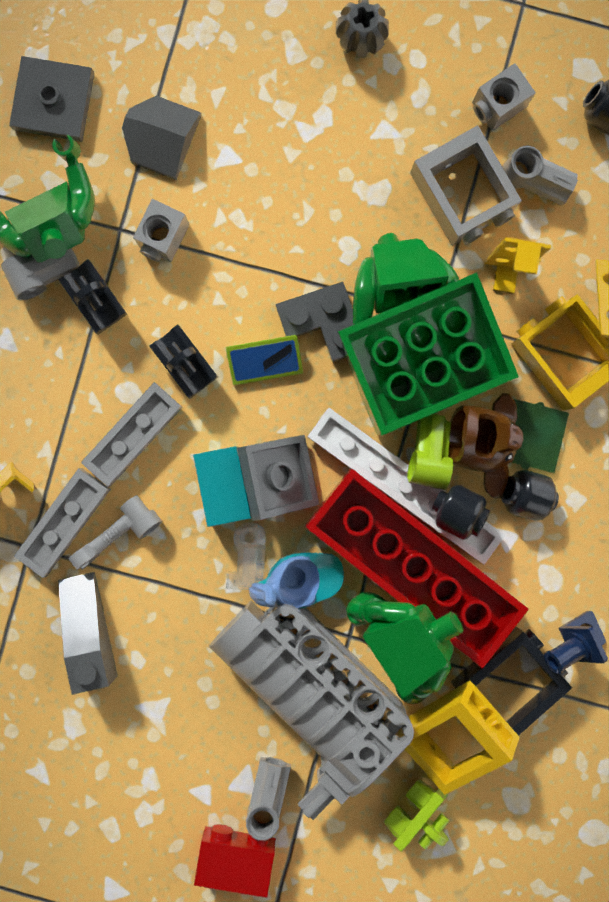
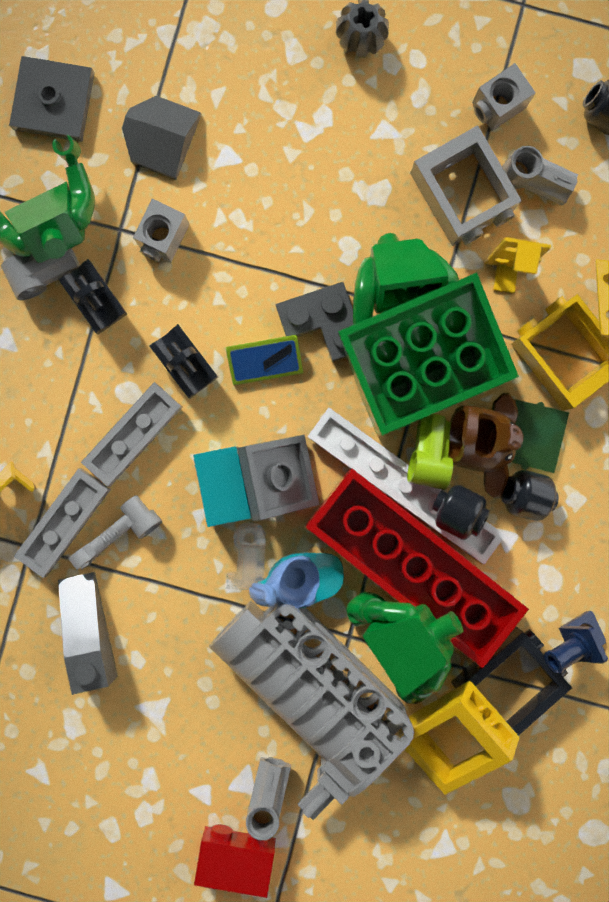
lime hips [384,779,450,852] -> none

